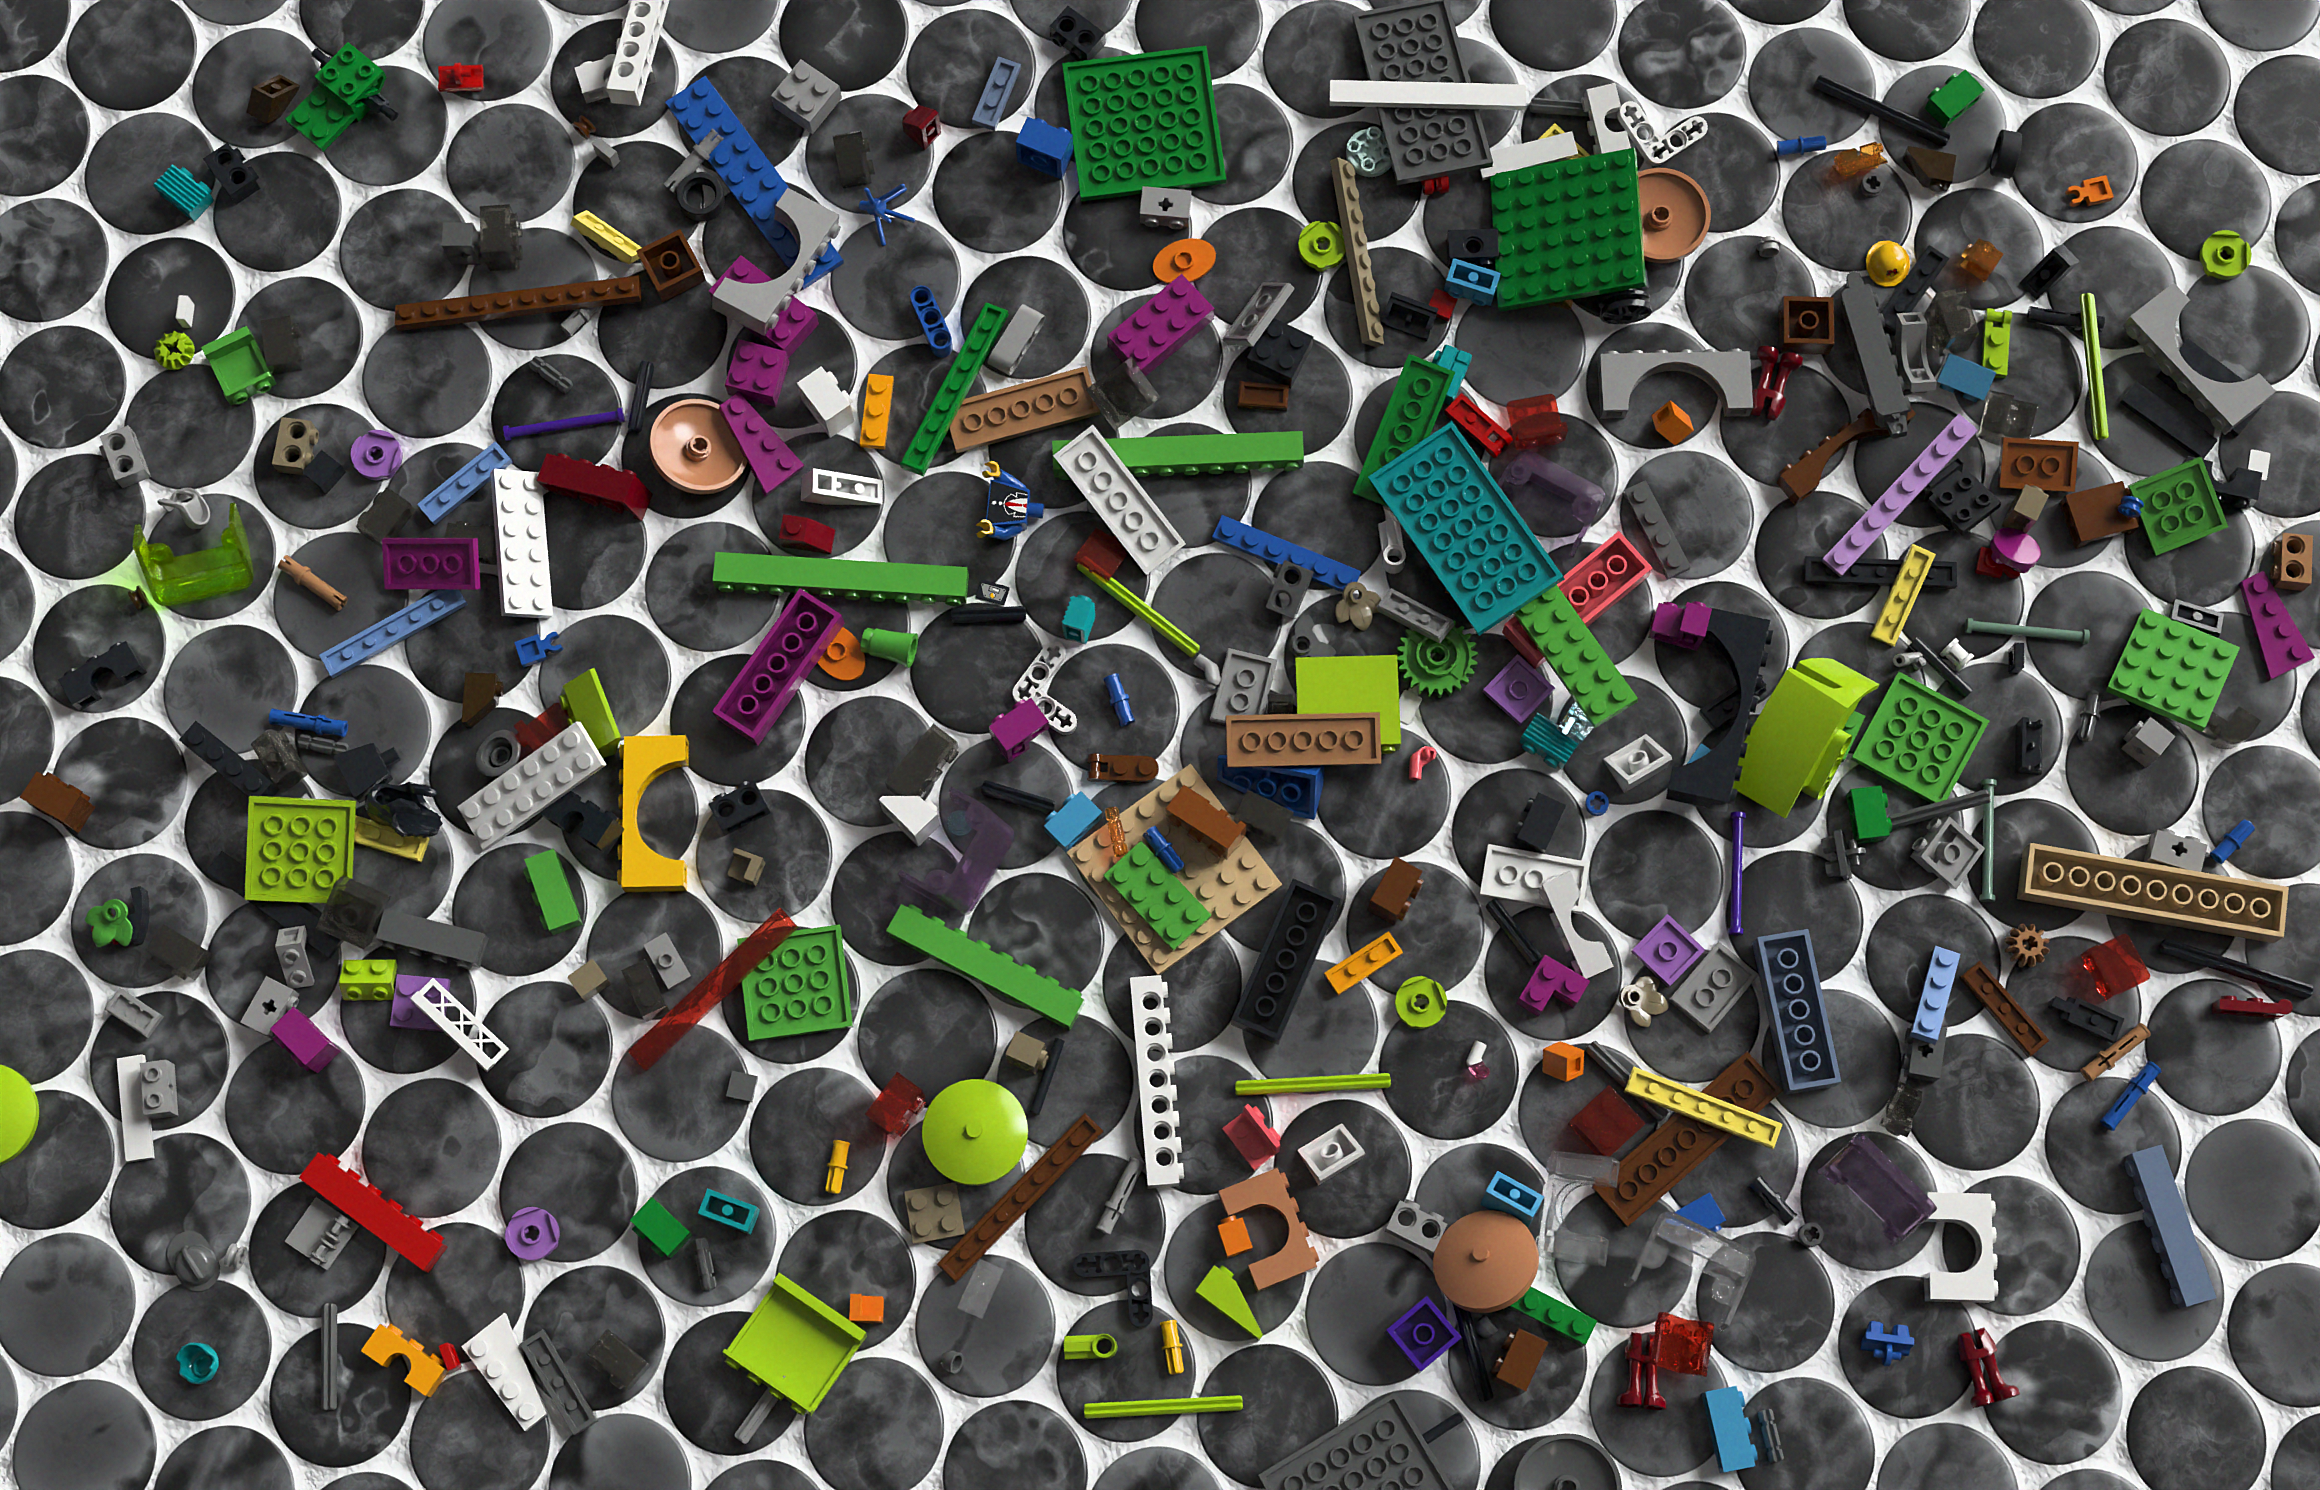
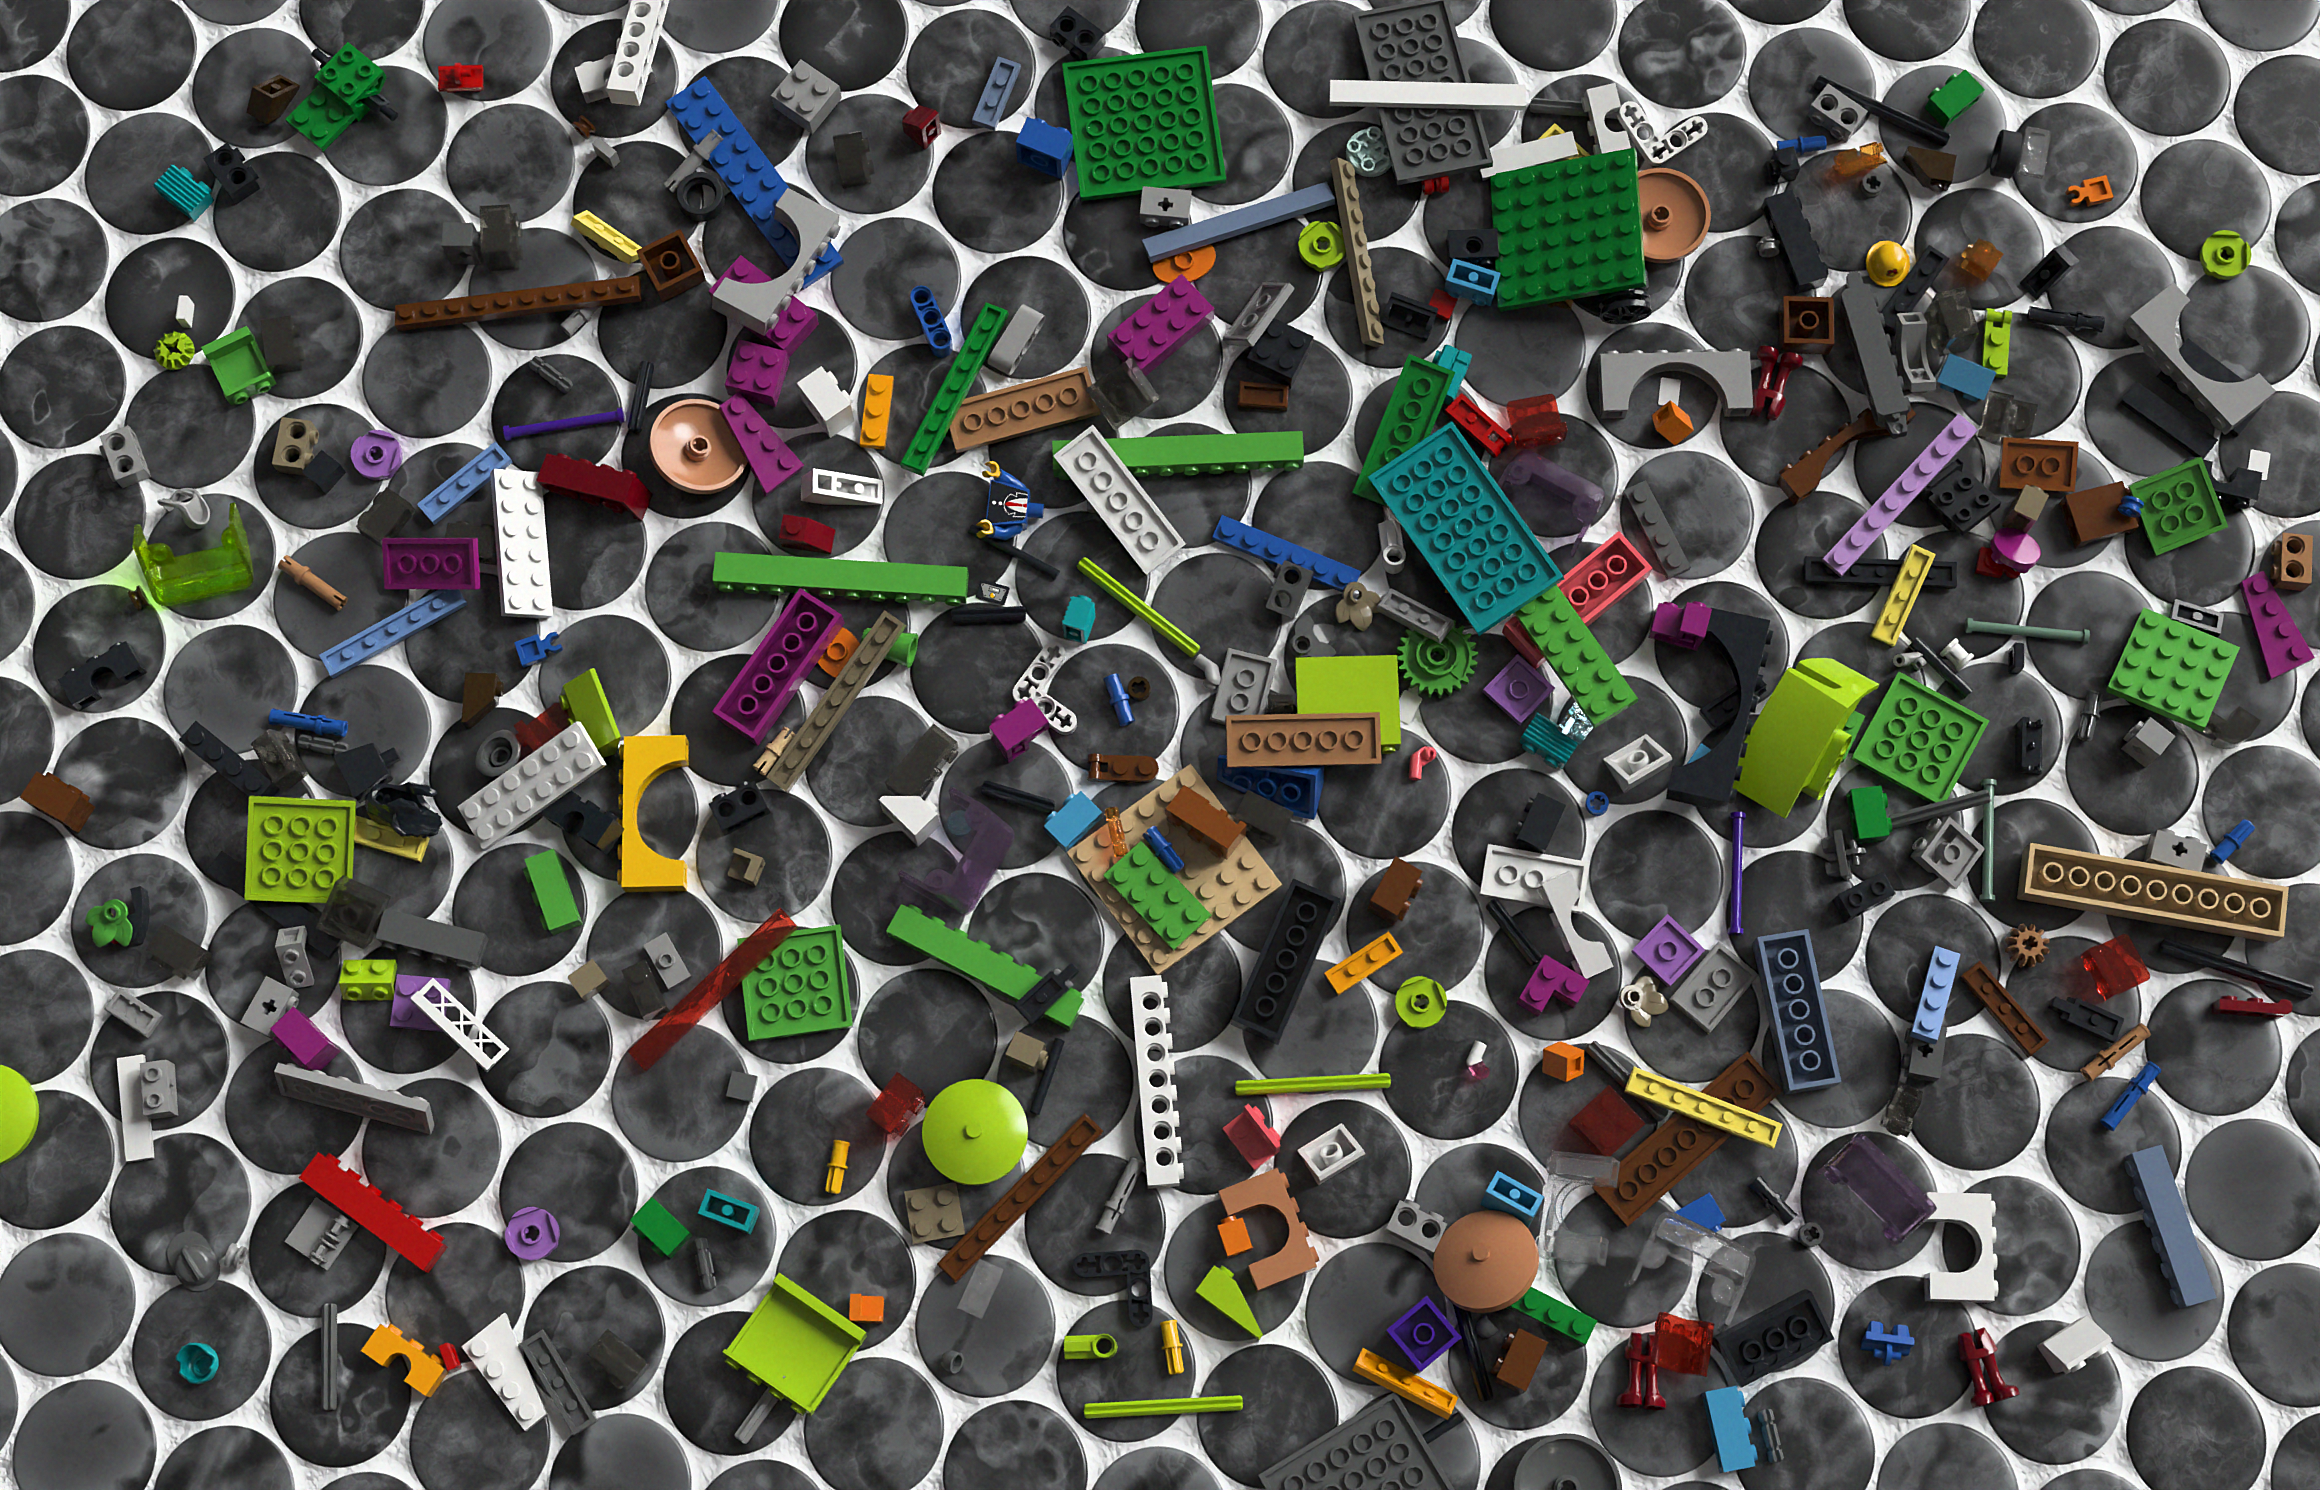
blue plant [859,184,916,246] -> none
clear red piece [1073,528,1129,581] -> none
lime axle [2079,293,2109,440] -> none
none -> light grey plate [274,1063,434,1134]
none -> tan pin [752,726,796,776]
none -> dark tan plate [766,610,907,793]
none -> black bar [968,524,1060,580]
none -> black hinge [1013,962,1079,1026]
none -> dark brown bush [1128,676,1151,701]
none -> sand blue tile [1142,182,1335,262]
none -> light orange tile [1352,1348,1458,1420]
none -> white sticker [1658,377,1681,406]
none -> black slope [1713,1289,1834,1388]
none -> black brick [1761,189,1829,295]
none -> black brick [1765,146,1800,185]
none -> light grey brick [1807,84,1868,143]
none -> black brick [1832,872,1896,923]
none -> clear plate [2017,126,2051,179]
none -> white slope [2037,1316,2113,1374]

